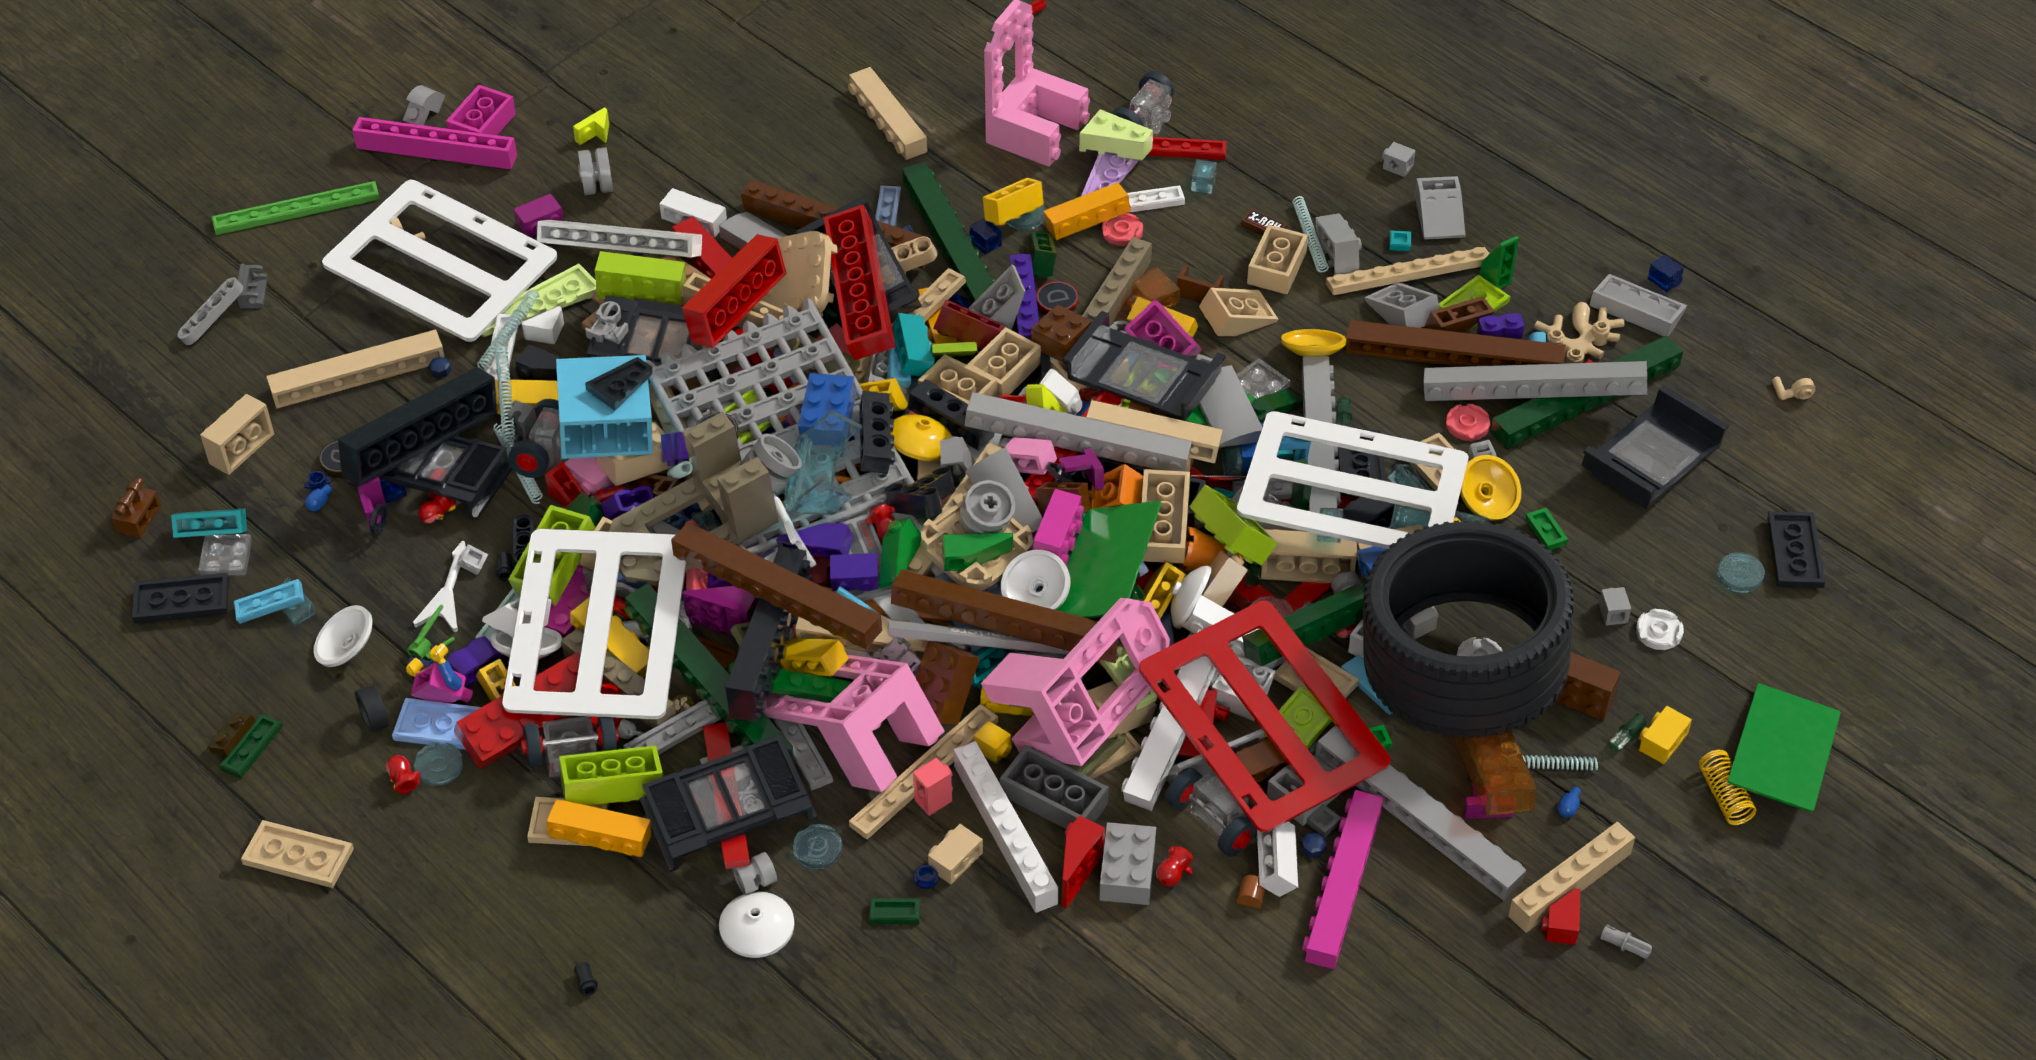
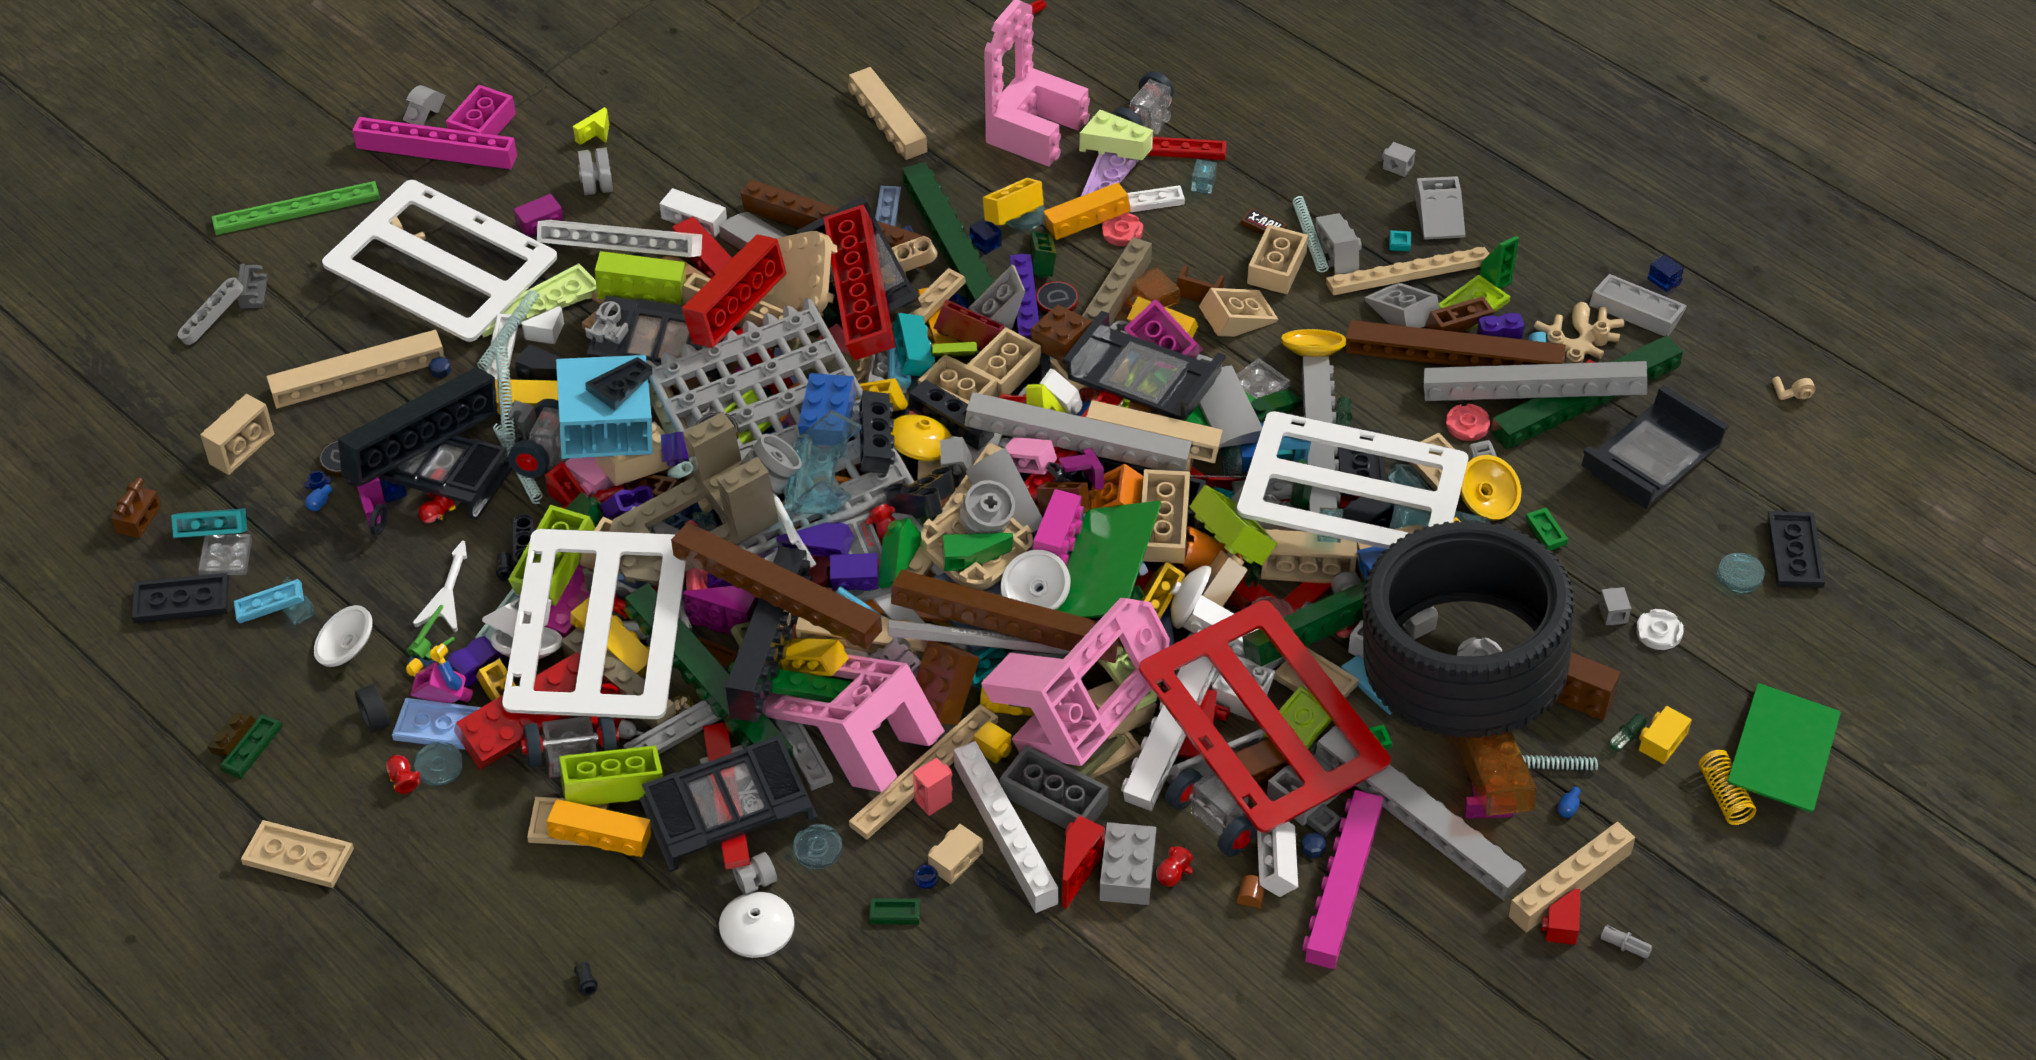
light grey tile [457,544,488,575] -> none

